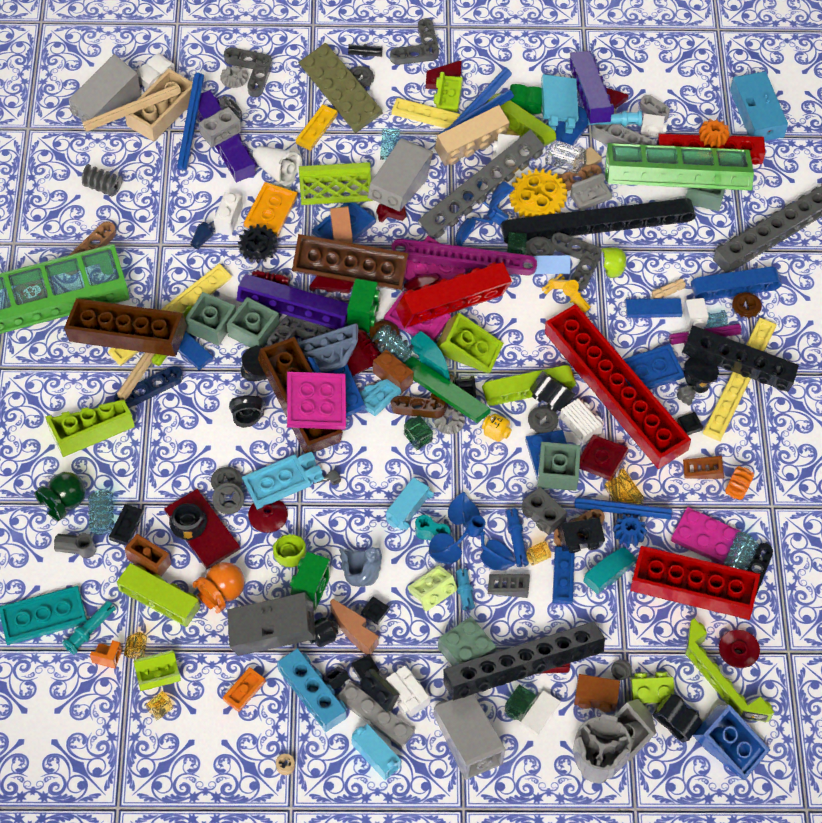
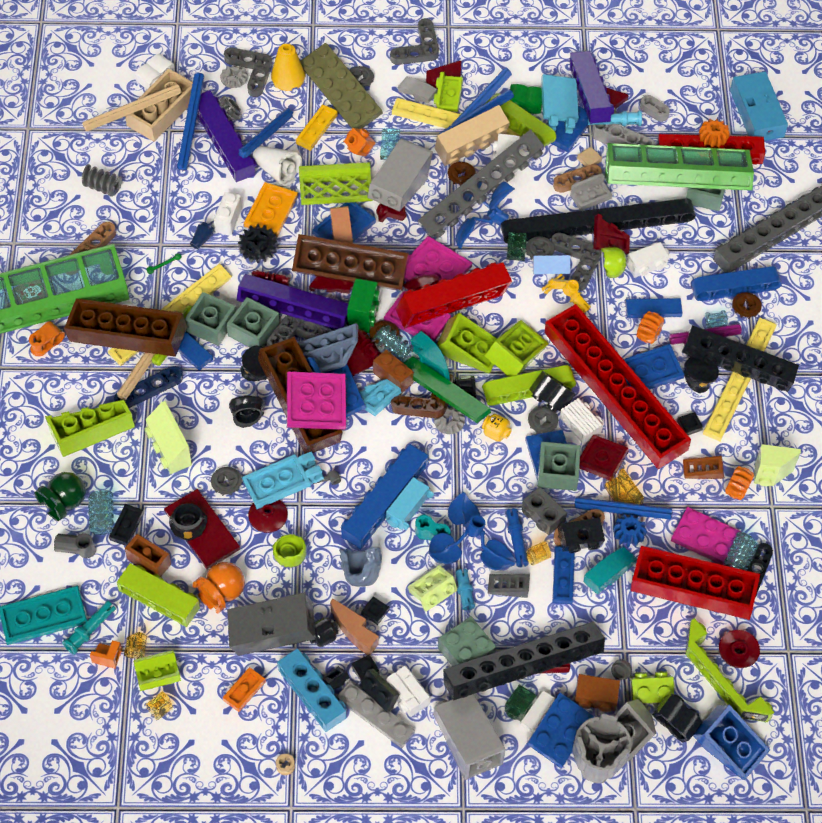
light grey slope [69,54,141,130] -> none
light grey brick [199,107,241,148] -> none
dark grey gear [212,483,244,515] -> none
green brick [290,552,330,611] -> none
black pin [348,44,383,57] -> none
medium azure brick [352,724,401,780] -> none
magenta gear [391,239,537,276] -> none
clear green brick [404,415,433,451] -> none
yellow gear [509,168,567,218] -> none
clear brick [545,140,587,174] -> none
white brick [641,113,667,138] -> none
tan axle [651,278,686,299] -> none
dark grey plate [677,386,696,406] -> none
white brick [683,298,709,329] -> none
none -> orange piece [29,321,65,357]
none -> yellowish green slope [144,401,192,474]
none -> green hinge [146,253,182,274]
none -> blue axle [238,108,293,158]
none -> yellow cone [271,44,305,91]
none -> blue brick [341,444,429,550]
none -> orange brick [343,128,376,156]
none -> light grey slope [397,76,437,103]
none -> reddish brown gear [447,162,476,186]
none -> lime slope [485,320,549,377]
none -> blue plate [526,692,594,768]
none -> dark red wing [593,214,630,255]
none -> white brick [626,242,669,278]
none -> orange gear [636,311,664,344]
none -> yellowish green slope [754,444,801,486]

